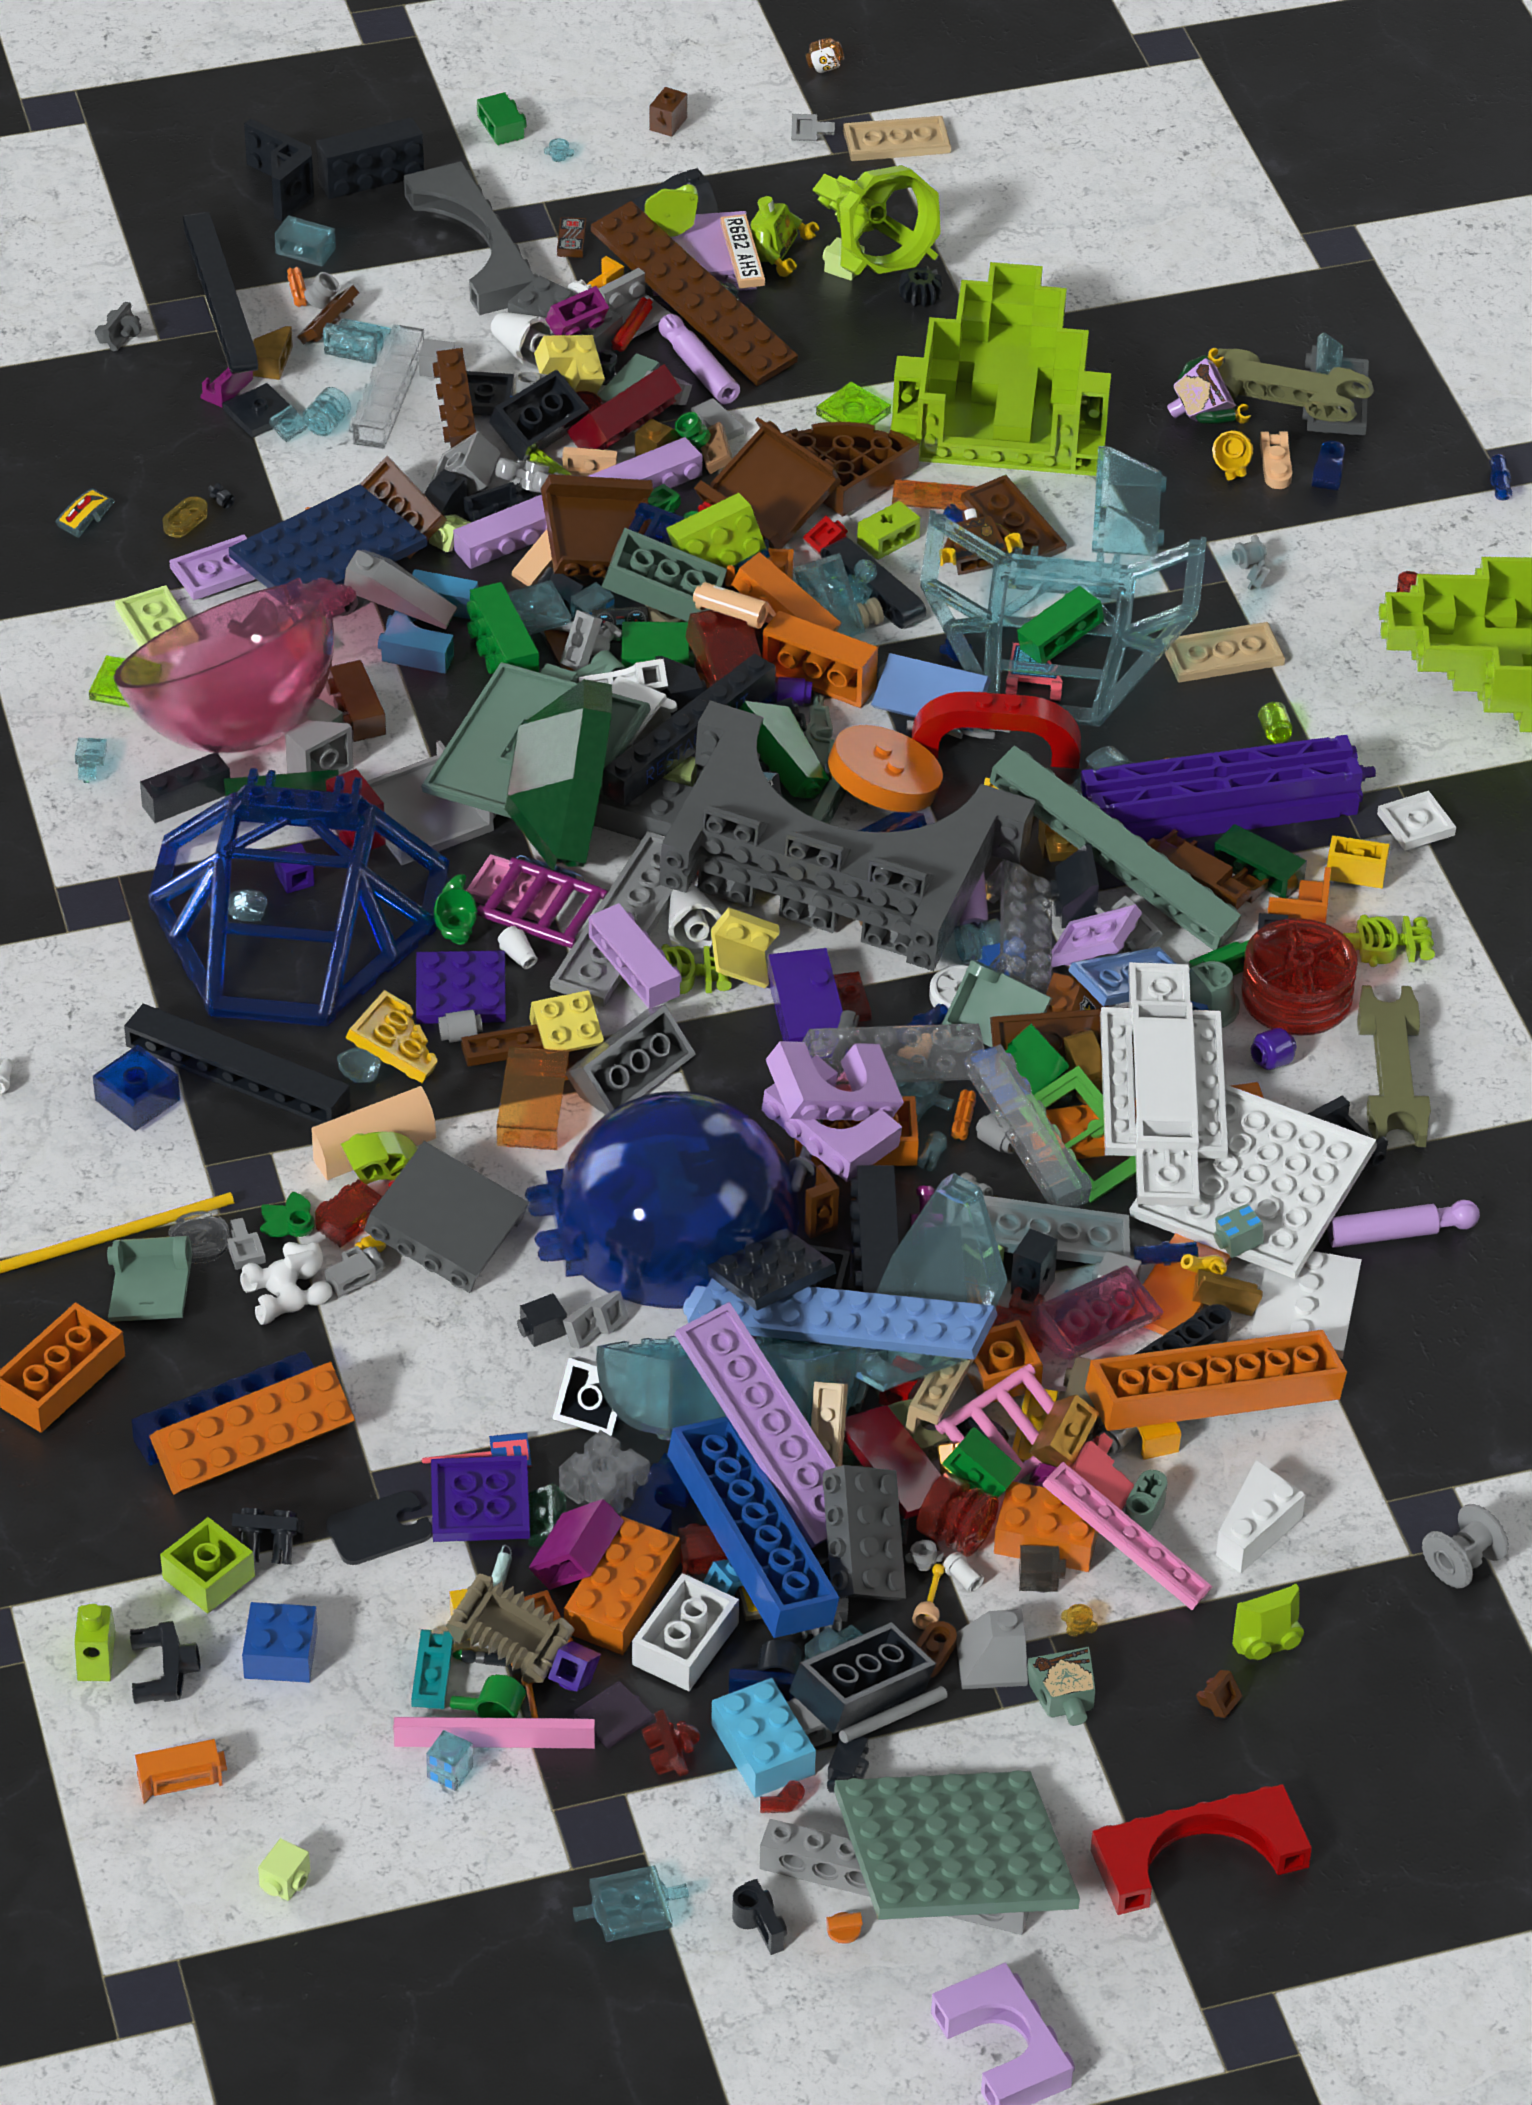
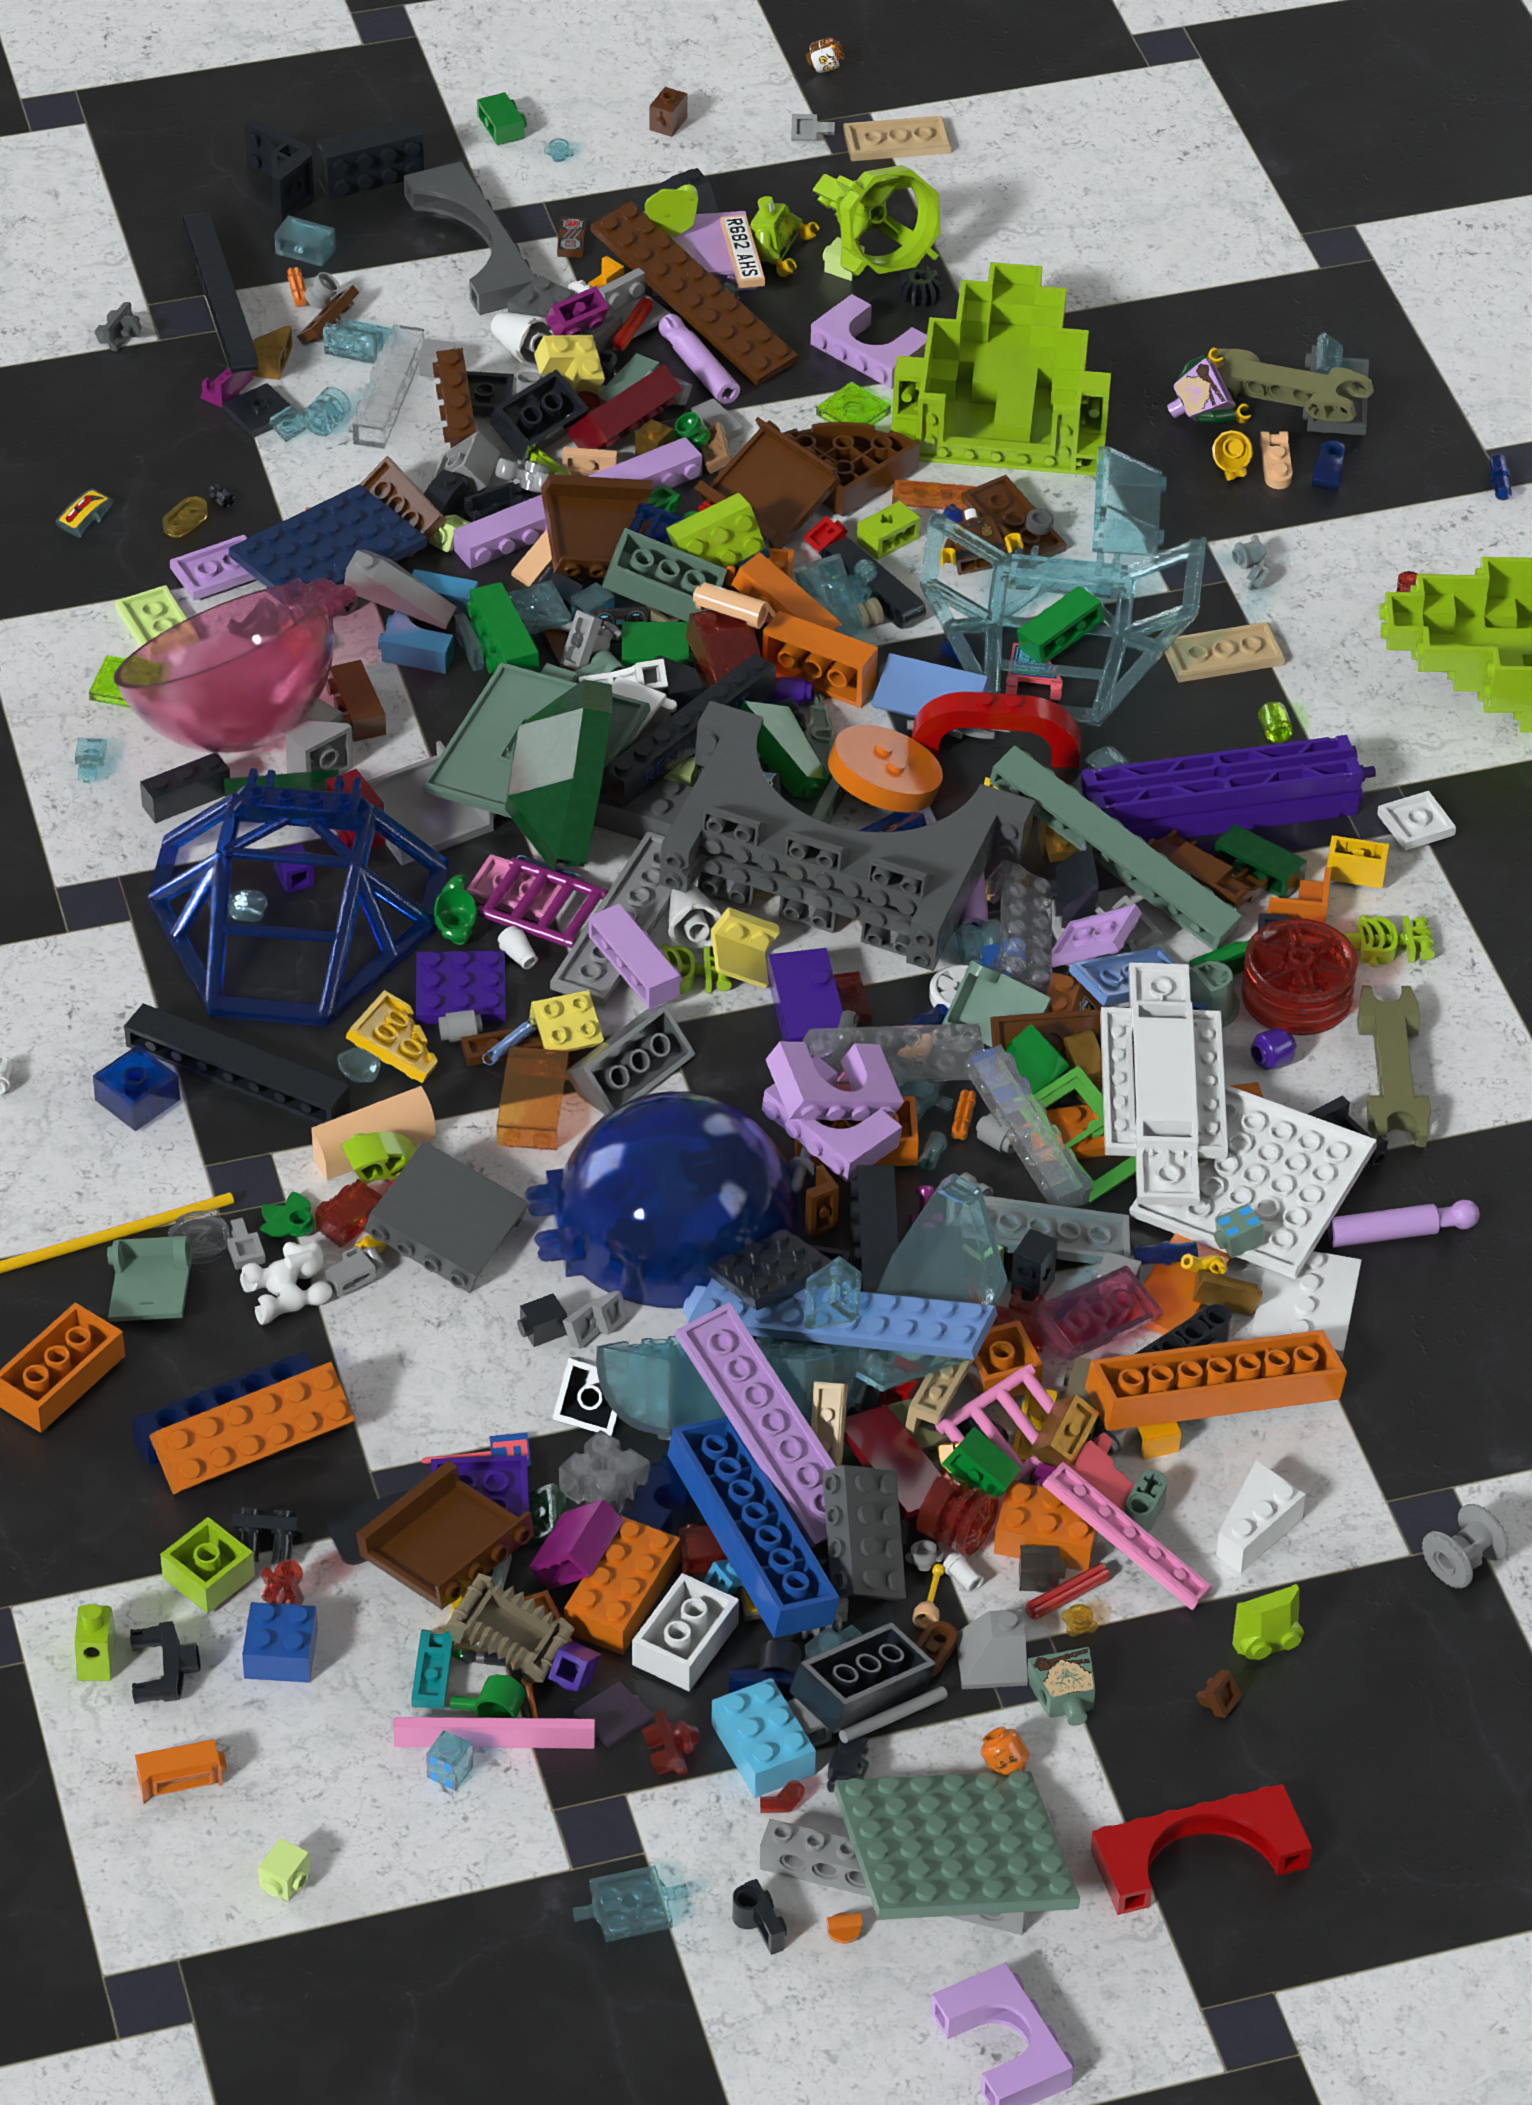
none -> clear red hips [261,1559,304,1605]
none -> reddish brown panel [356,1460,534,1610]
none -> clear light blue tile [455,613,484,671]
none -> medium blue piece [482,1018,538,1065]
none -> clear light blue tile [803,1256,861,1329]
none -> lavender arch [811,294,927,389]
none -> orange head [980,1726,1030,1776]
none -> red axle [1025,1563,1110,1620]
none -> dark grey tile [1026,509,1054,535]

